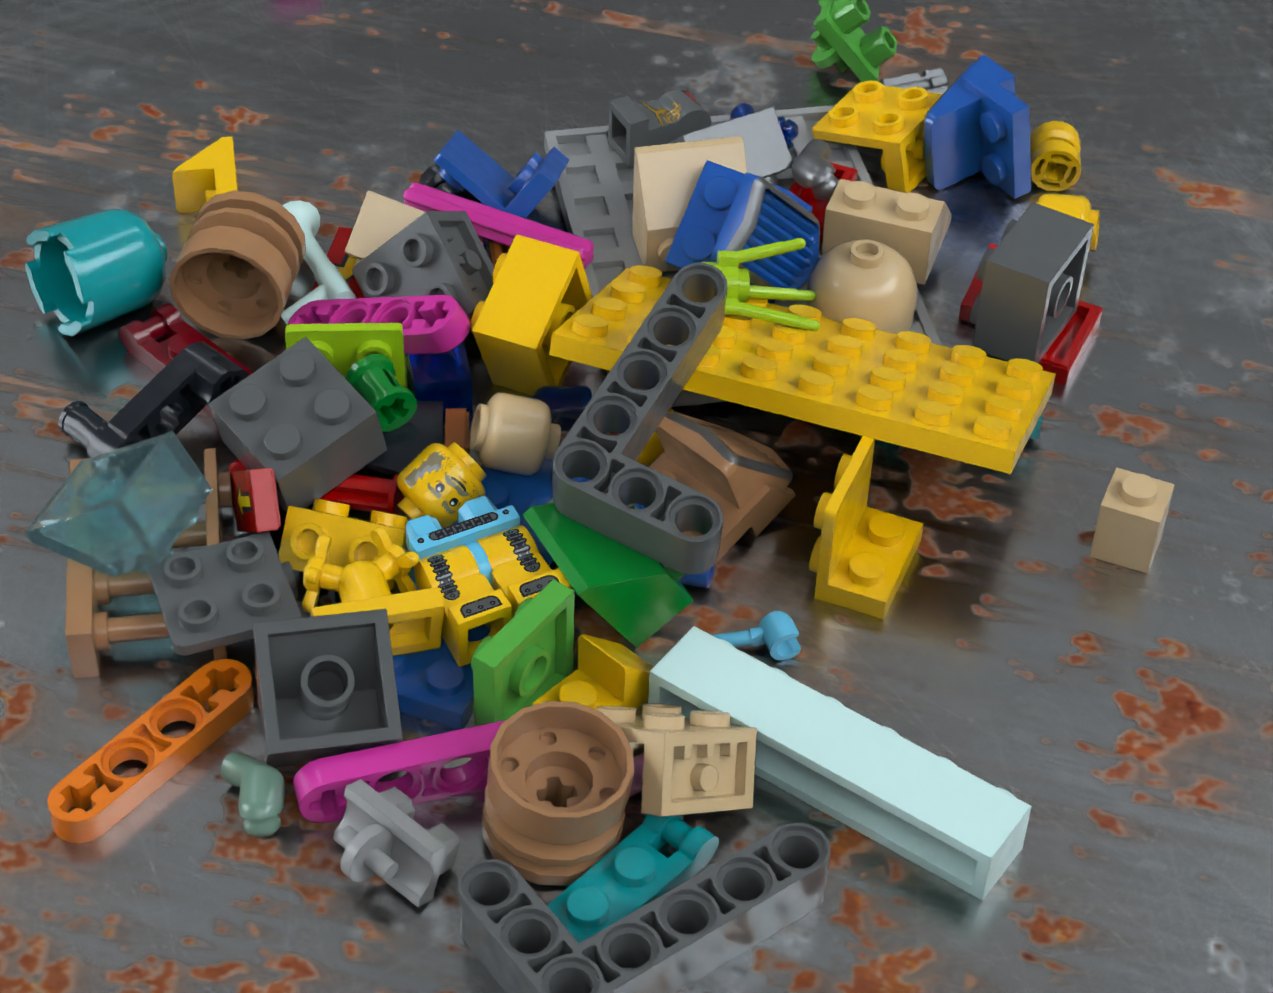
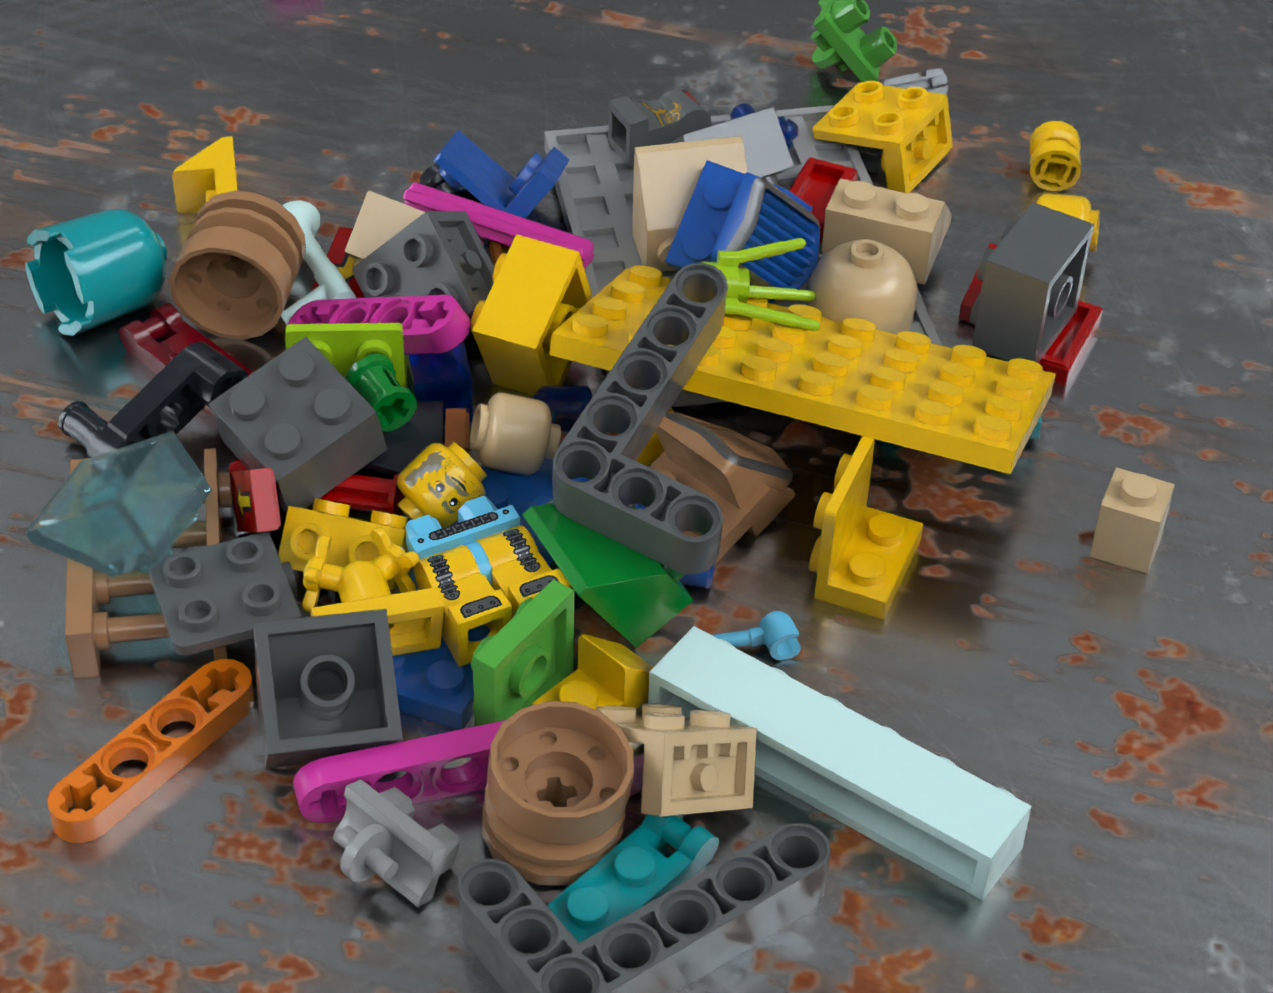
sand green arm [221,751,285,837] -> none
flat silver arm [792,139,839,200] -> none
blue piece [922,55,1031,199] -> none

